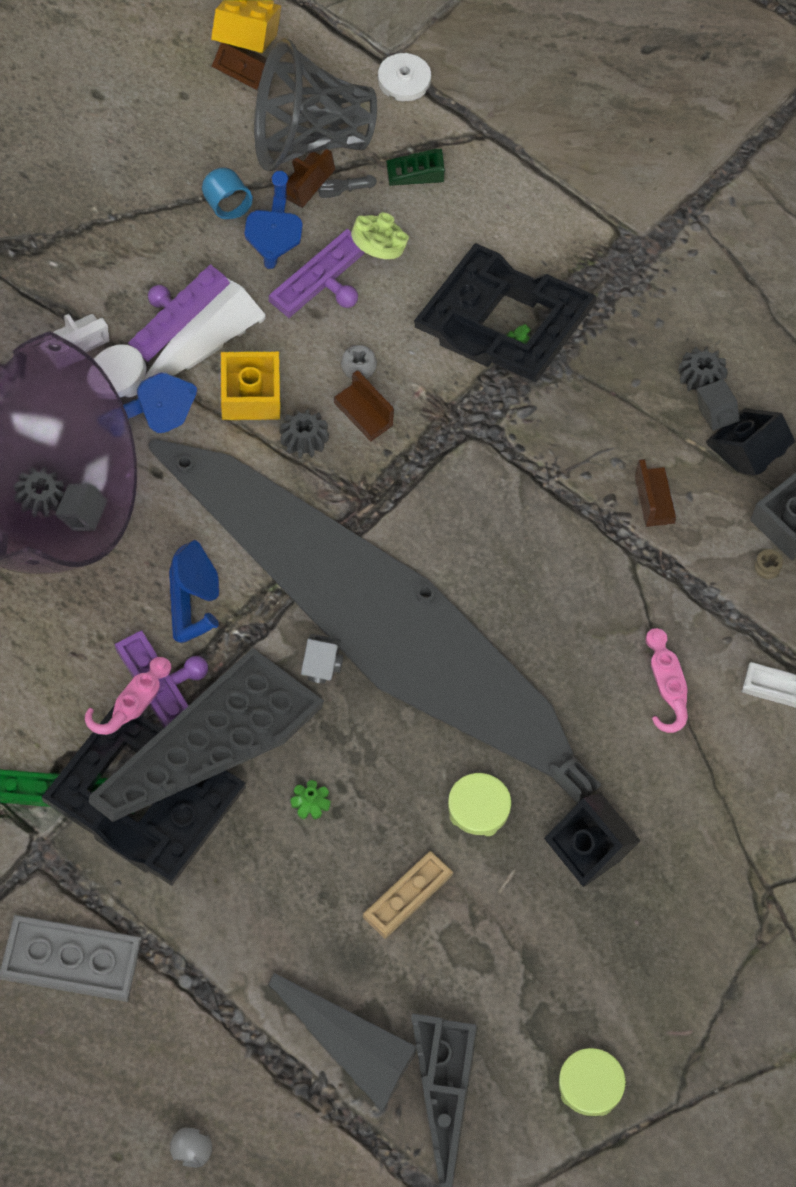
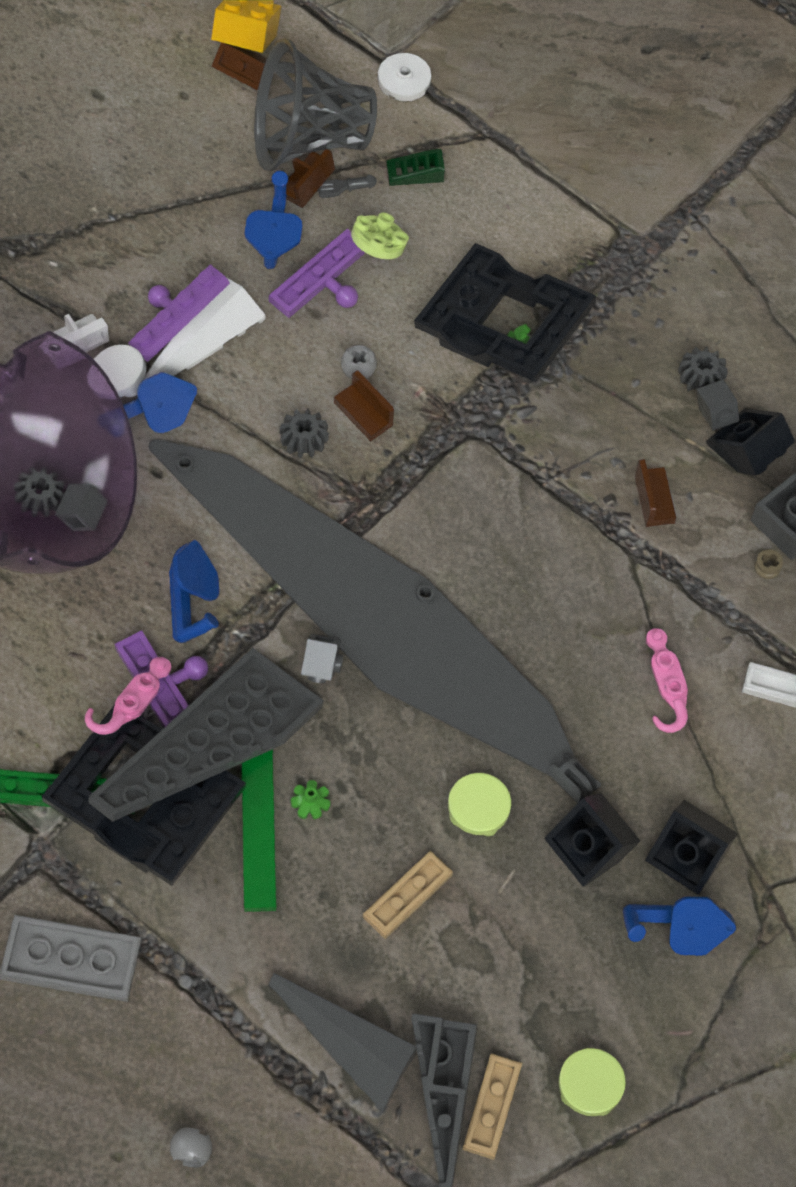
dark azure helmet [202,168,253,220] -> none
yellow brick [221,351,280,420] -> none
none -> green tile [242,749,276,912]
none -> tan tile [462,1053,522,1160]
none -> blue piece [623,896,736,956]
none -> black slope [645,800,738,895]

